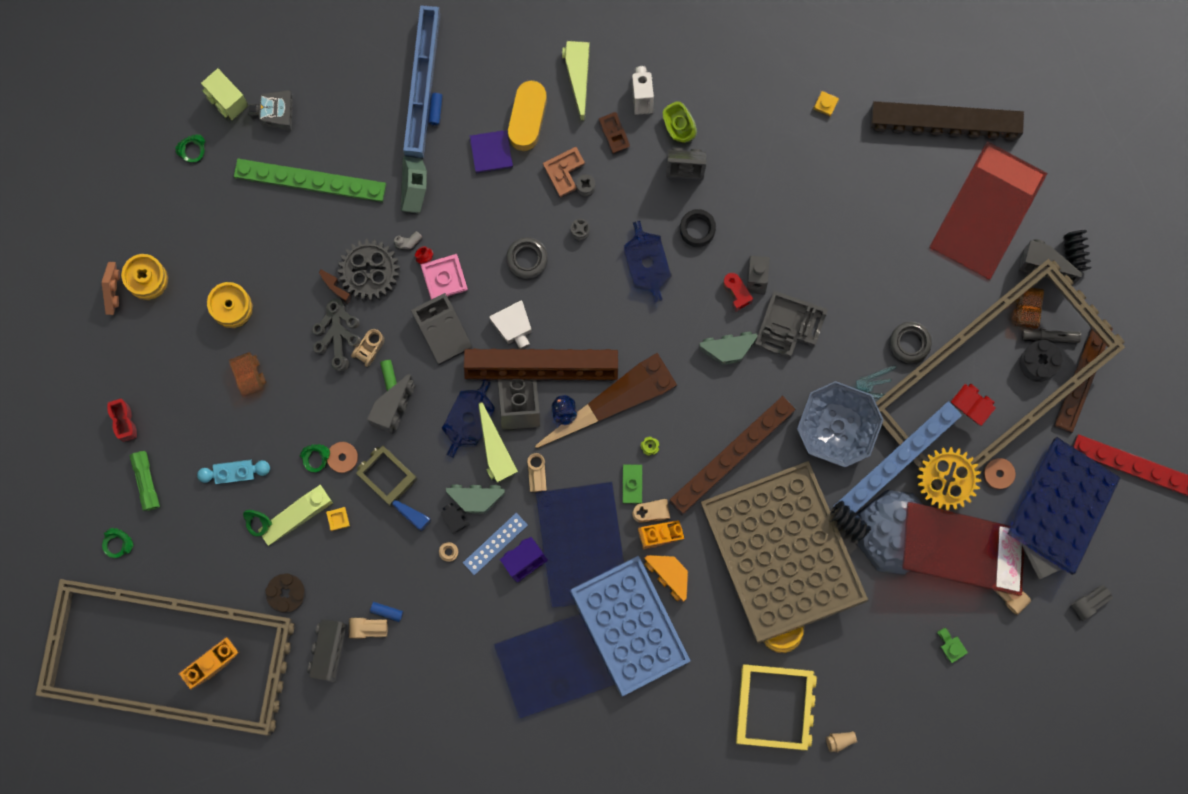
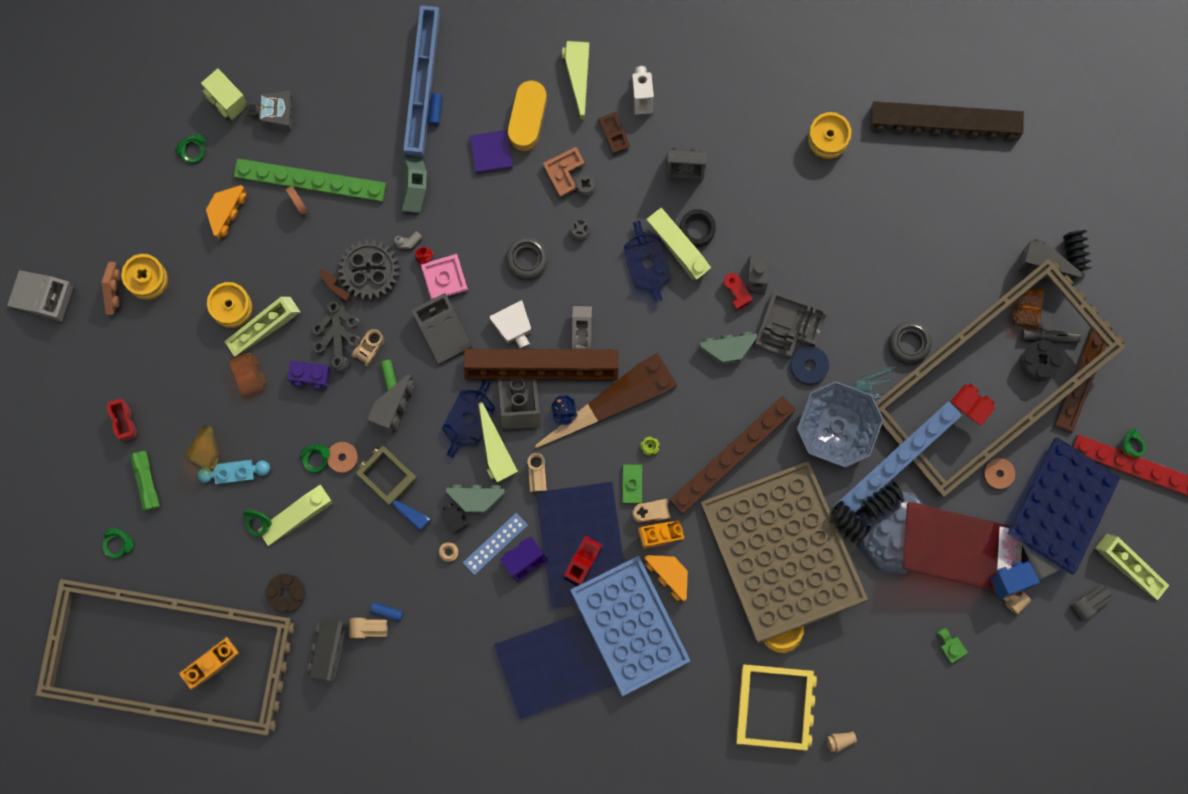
yellow plate [326,507,350,531] -> none
lime piece [663,101,697,143] -> none
yellow plate [814,91,839,117] -> none
yellow gear [917,447,981,510] -> none
clear red piece [930,141,1048,280] -> none
none -> light grey slope [7,270,74,322]
none -> clear yellow slope [183,425,219,471]
none -> light orange slope [206,185,247,241]
none -> yellowish green slope [224,297,300,357]
none -> nougat piece [285,186,308,215]
none -> dark purple brick [287,360,331,390]
none -> red brick [564,536,602,585]
none -> light grey arch [572,306,592,350]
none -> yellowish green slope [646,208,711,279]
none -> dark blue tile [791,346,829,385]
none -> yellow wheel [808,112,851,159]
none -> black piece [860,481,905,520]
none -> blue brick [990,561,1040,600]
none -> yellowish green slope [1095,534,1169,600]
none -> green piece [1122,428,1146,458]

